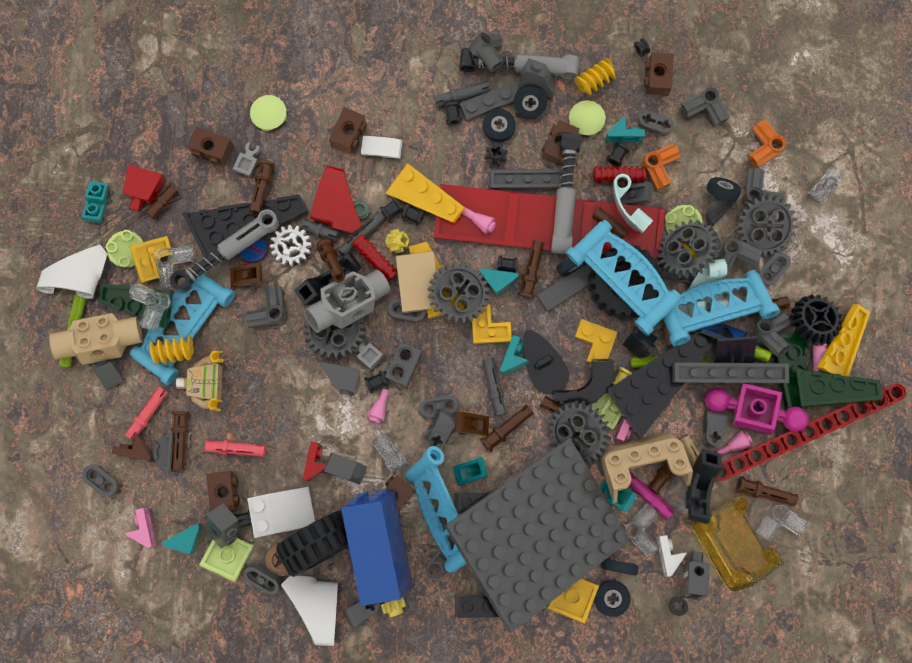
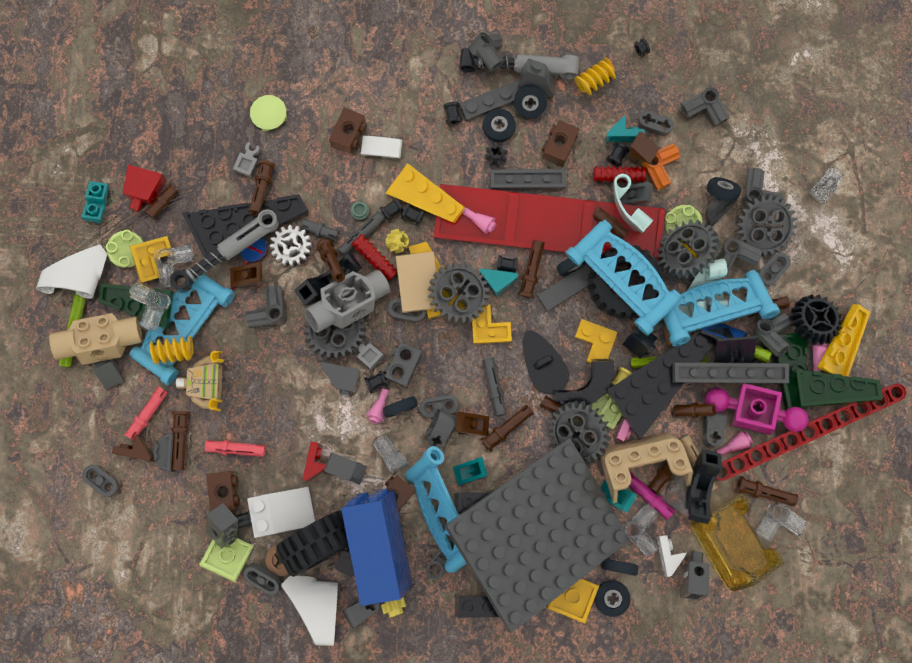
bright pink slope [125,508,157,548] -> none
teal slope [162,524,203,555] -> none
reddish brown brick [187,127,234,165] -> none
red panel [310,165,362,233] -> none
dark grey pin [434,80,490,107] -> none
teal slope [500,335,530,376] -> none
piece [551,132,581,254] -> none
yellowish green dish [569,100,606,136] -> none
reddish brown brick [644,52,674,96] -> none
black bush [669,597,688,616] -> none
orange piece [748,119,786,168] -> none
none -> black brick [334,550,355,578]
none -> black bush [383,396,418,418]
none -> reddish brown slope [630,131,659,164]
none -> reddish brown pin [674,402,716,418]

